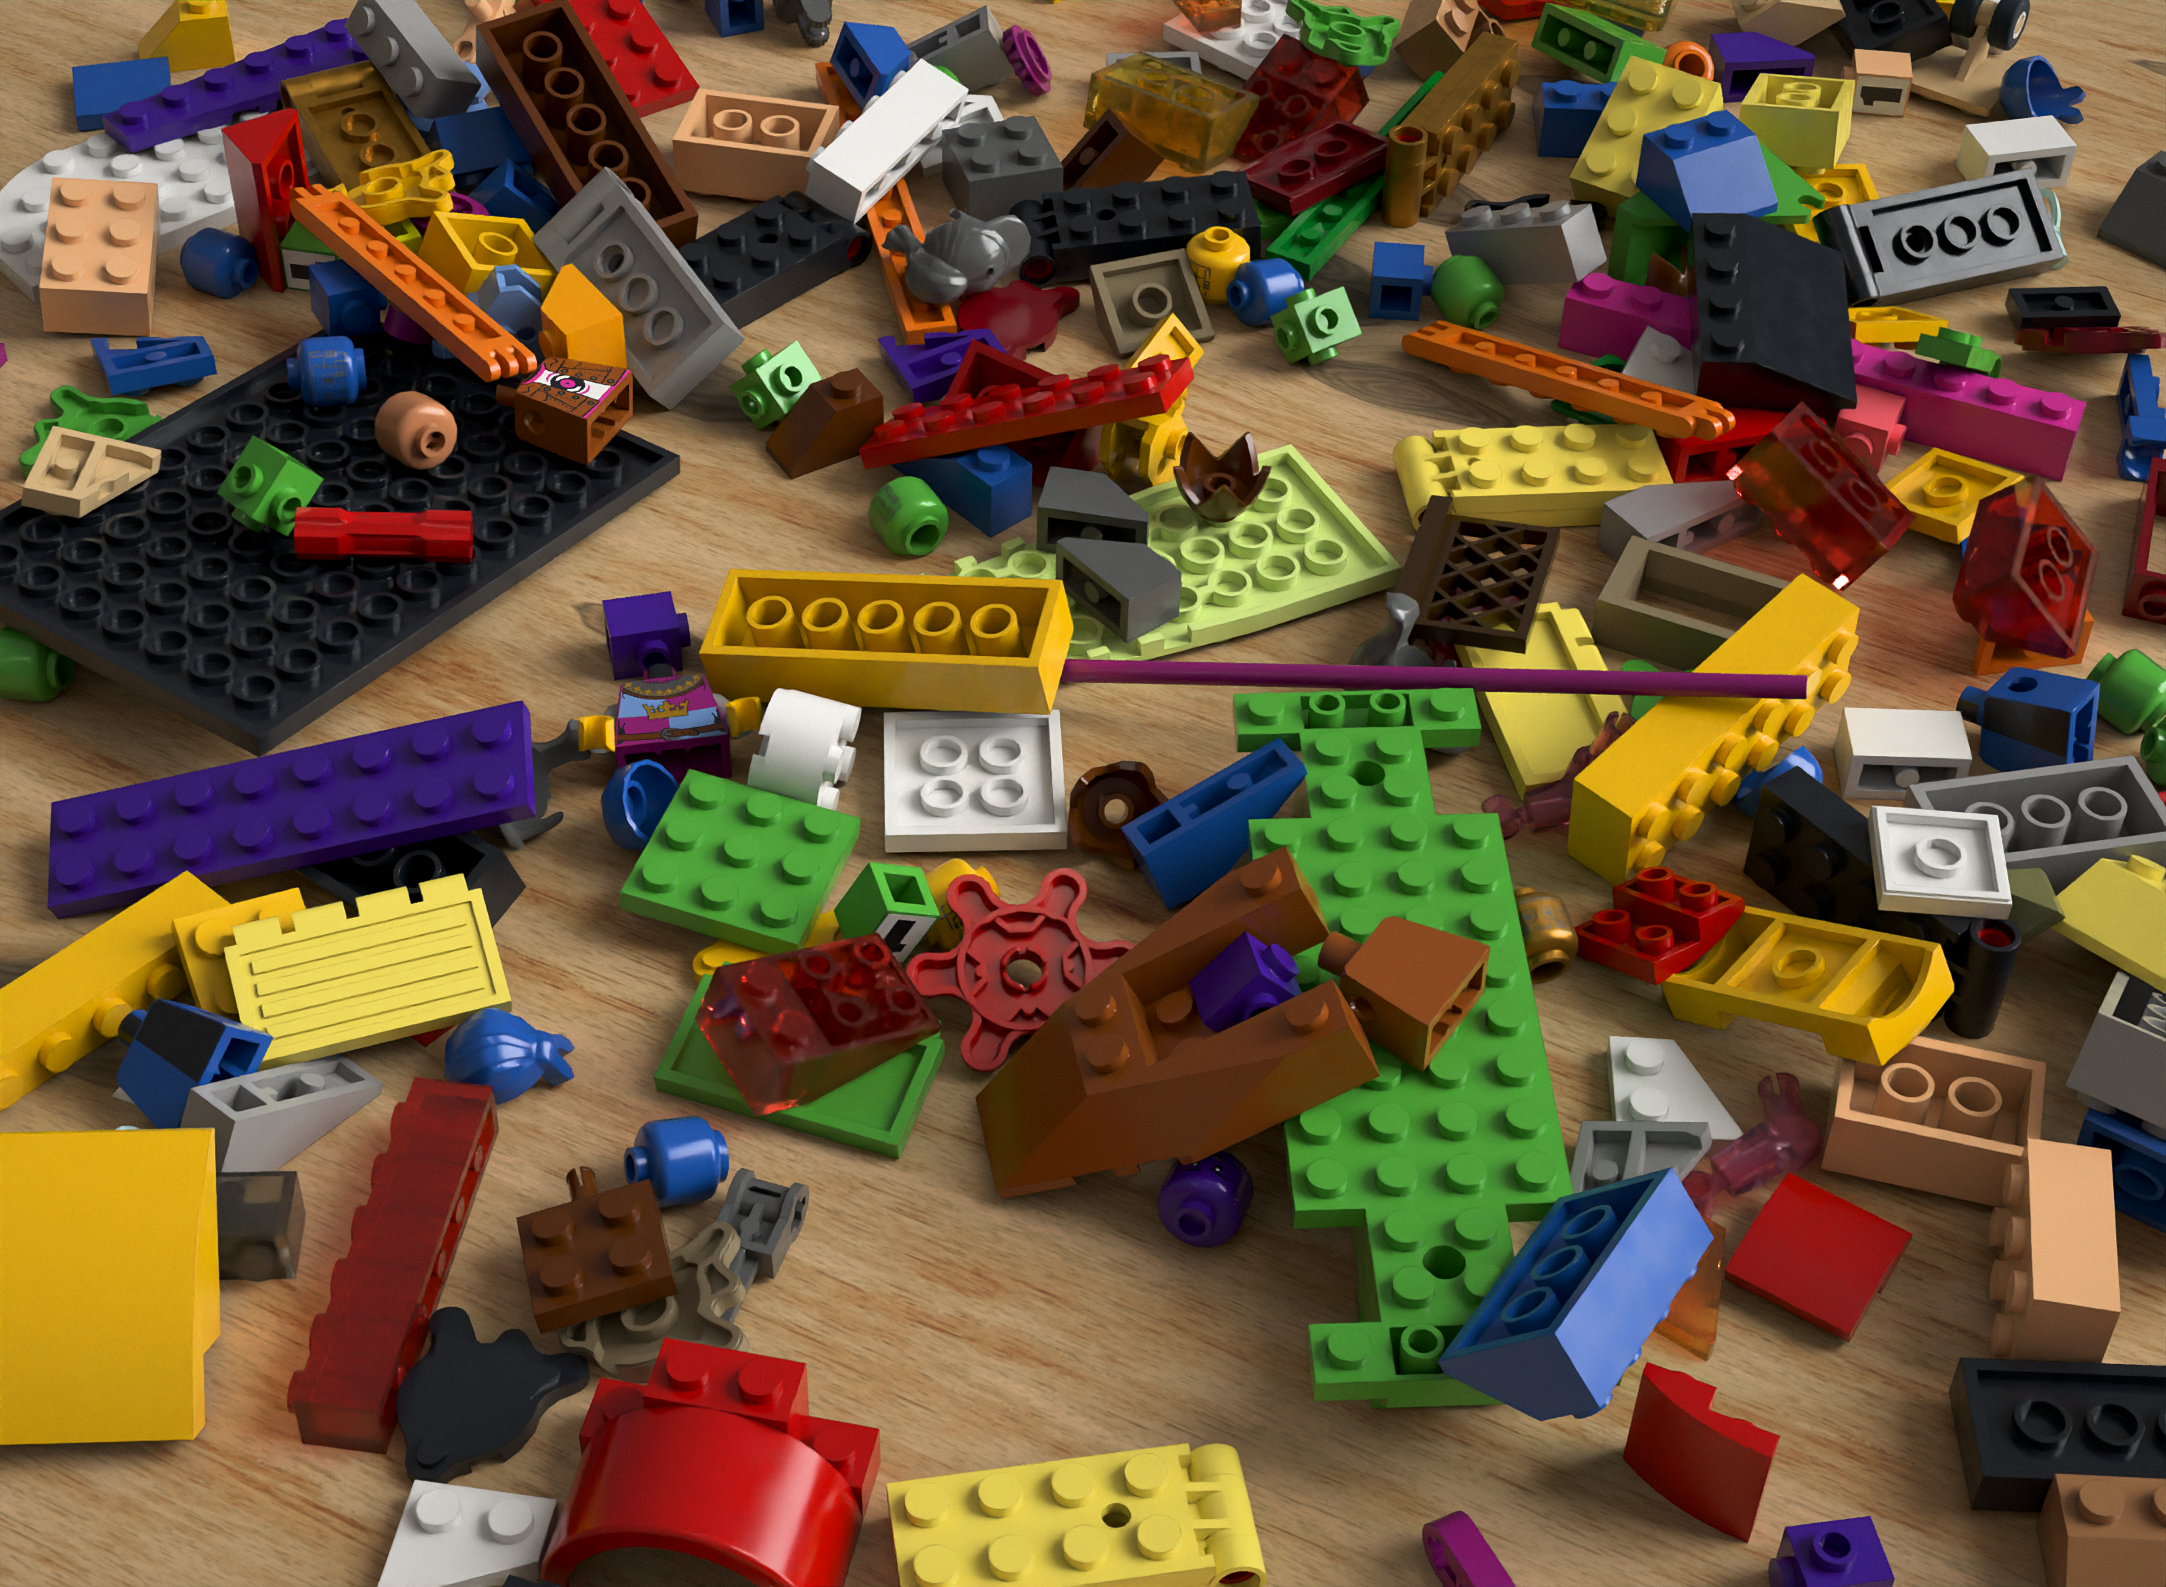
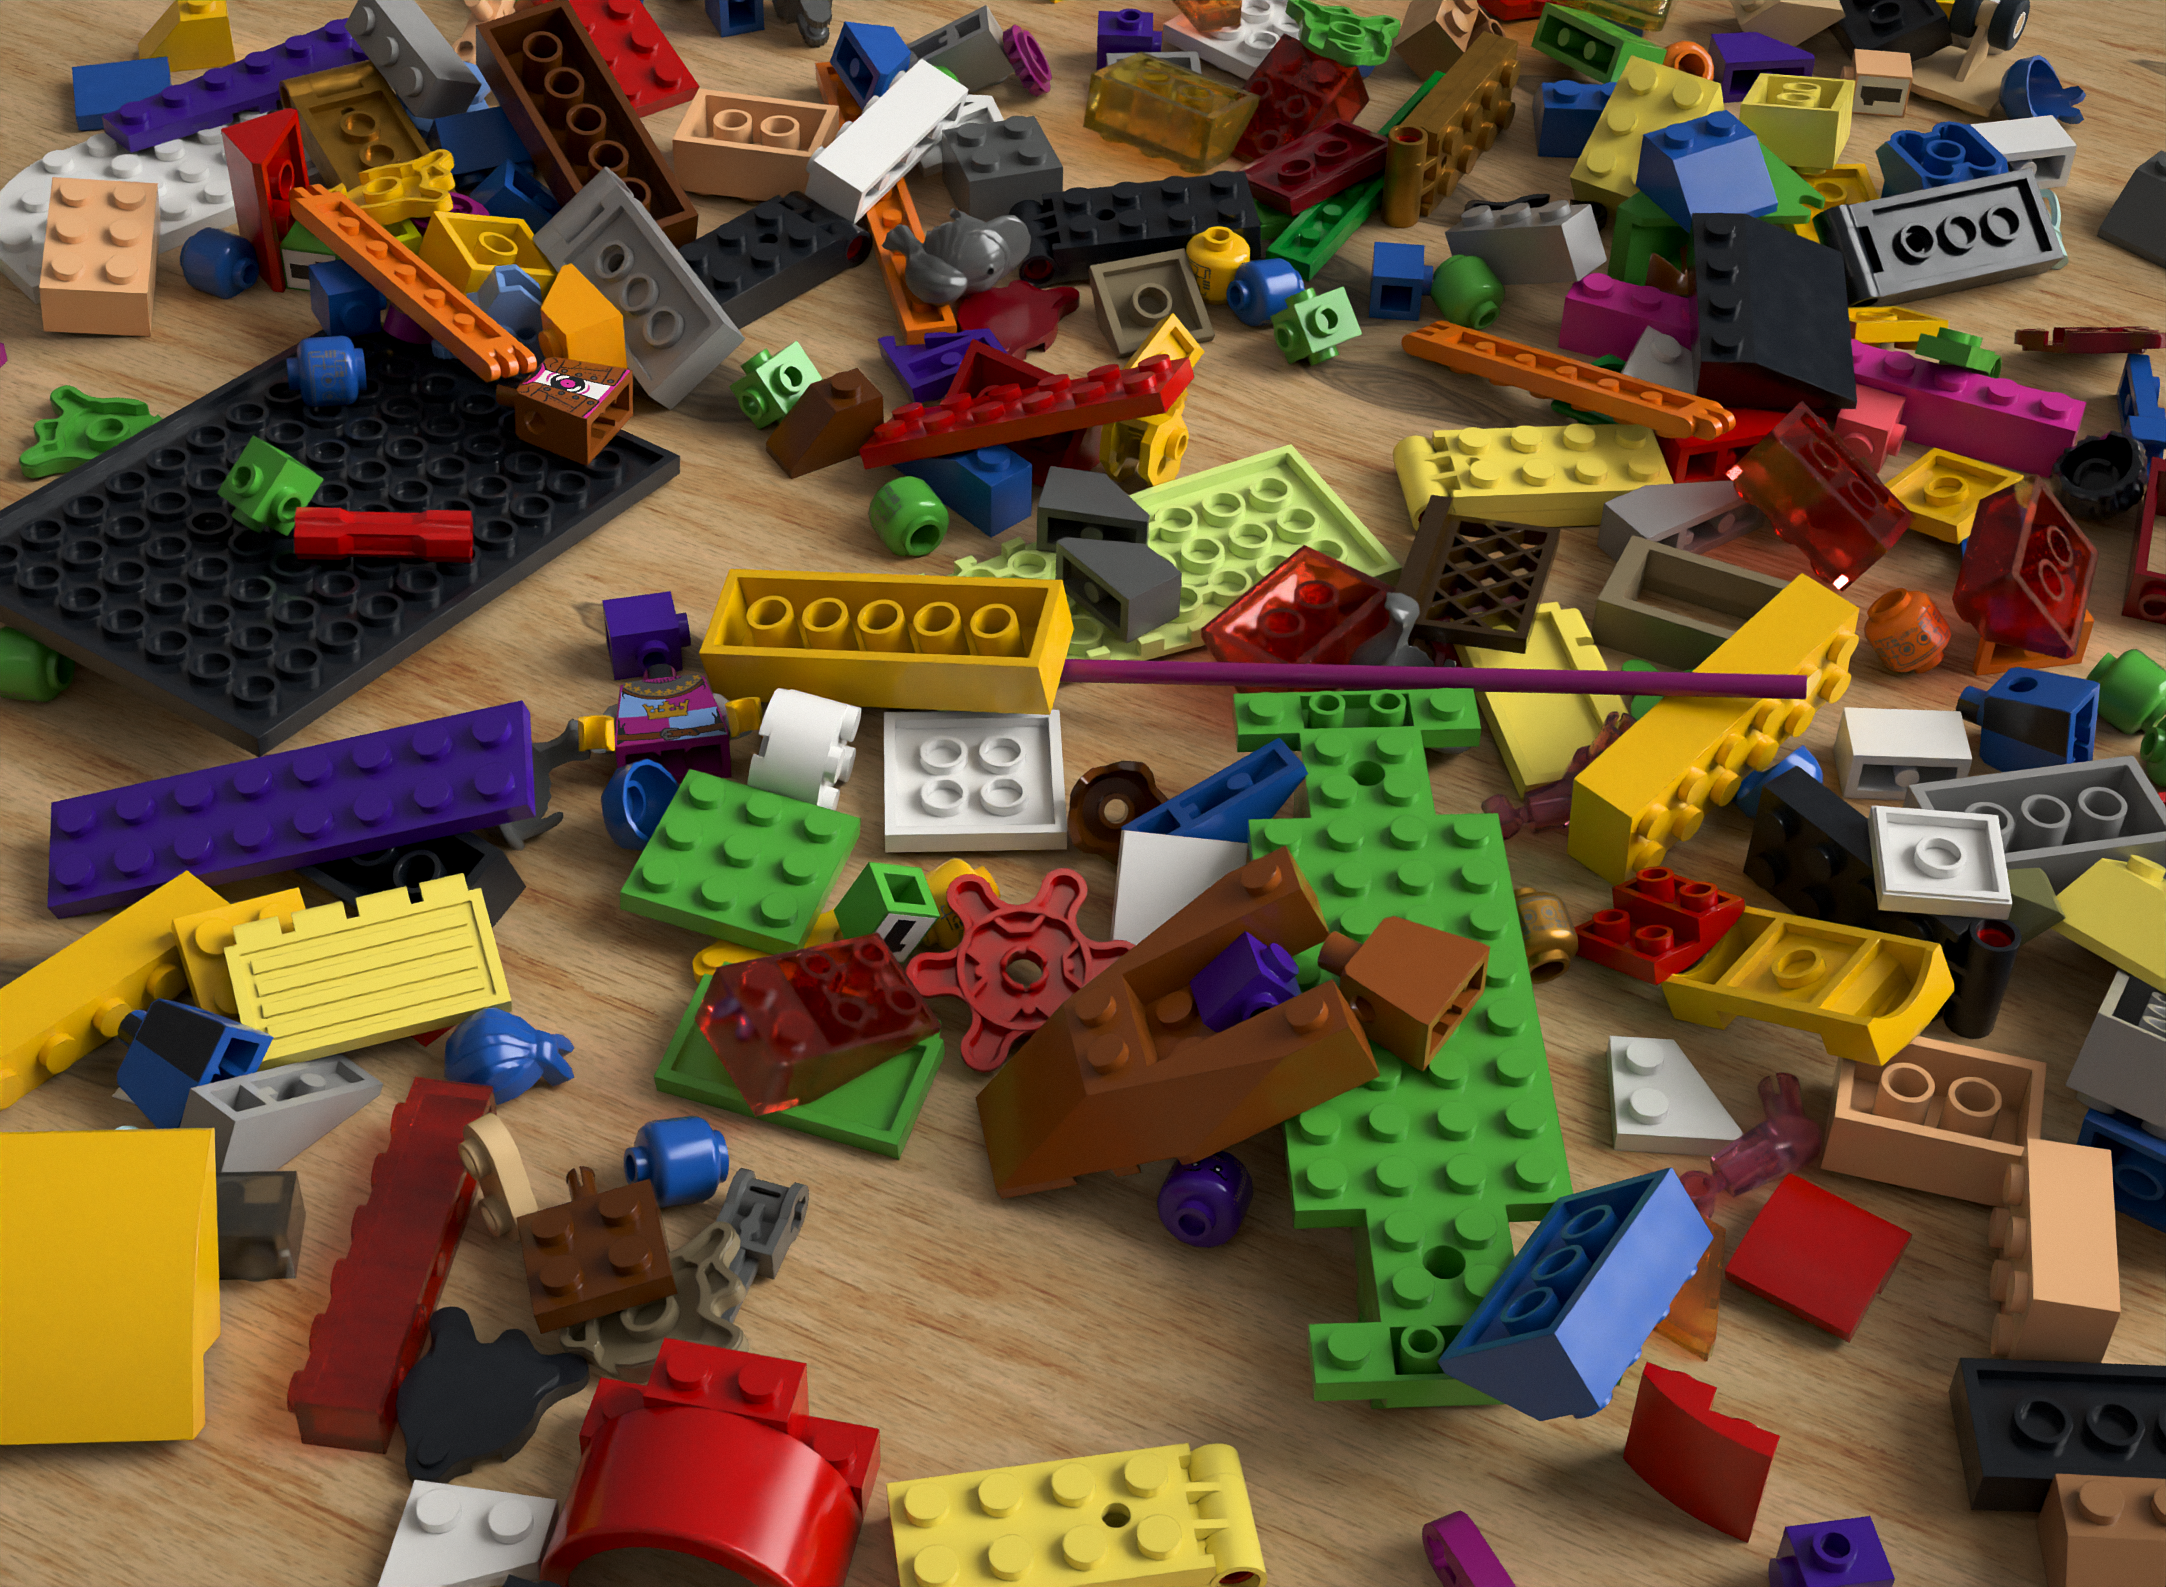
tan wing [21,426,161,518] -> none
blue wing [90,336,217,397] -> none
nougat head [375,391,457,470] -> none
reddish brown slope [1061,108,1165,191] -> none
reddish brown piece [1173,432,1272,523] -> none
light grey wing [1570,1121,1712,1194] -> none
black plate [2005,286,2121,333] -> none
none -> tan plate [458,1113,539,1243]
none -> dark purple brick [1096,9,1162,75]
none -> white tile [1110,830,1248,946]
none -> clear red slope [1201,545,1396,694]
none -> orange head [1864,588,1951,674]
none -> blue piece [1875,121,2009,198]
none -> black hair [2049,430,2148,522]

